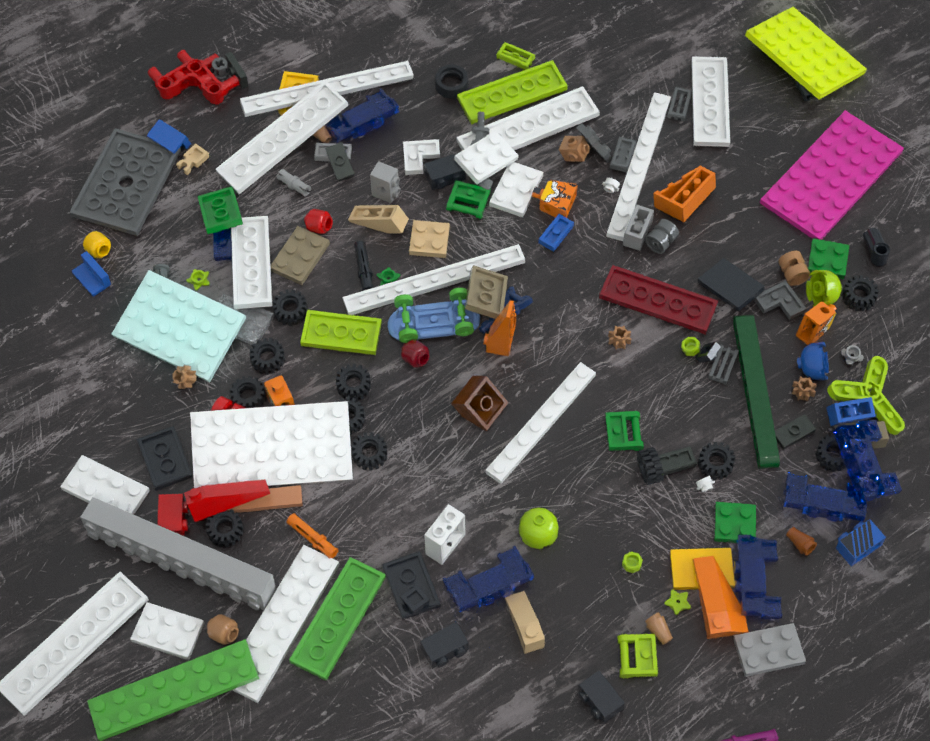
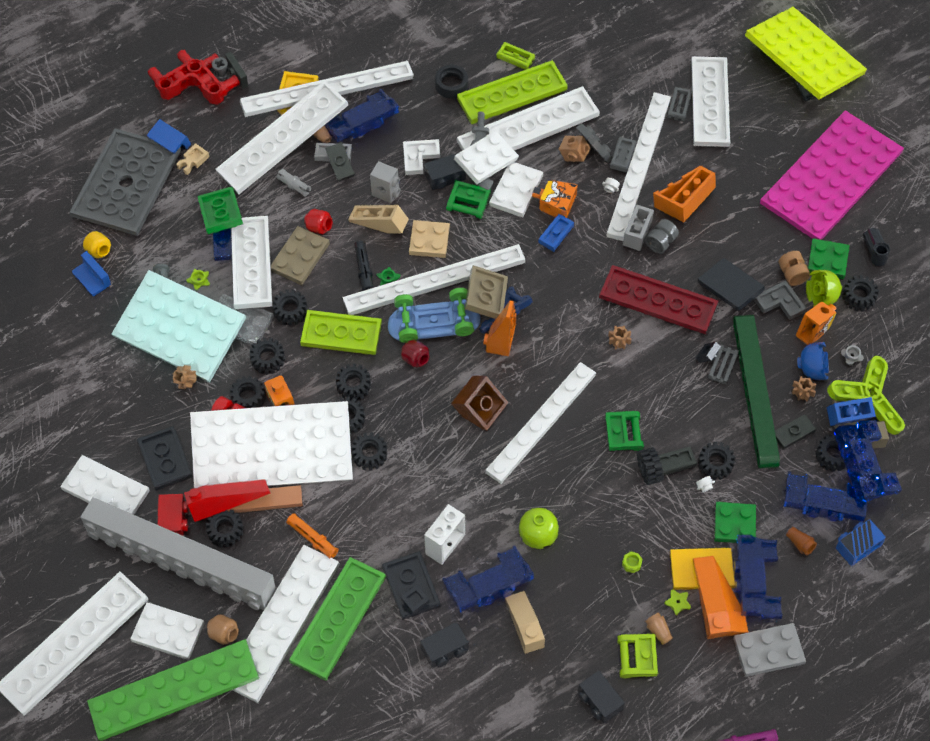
lime tile [681,337,700,356] -> none

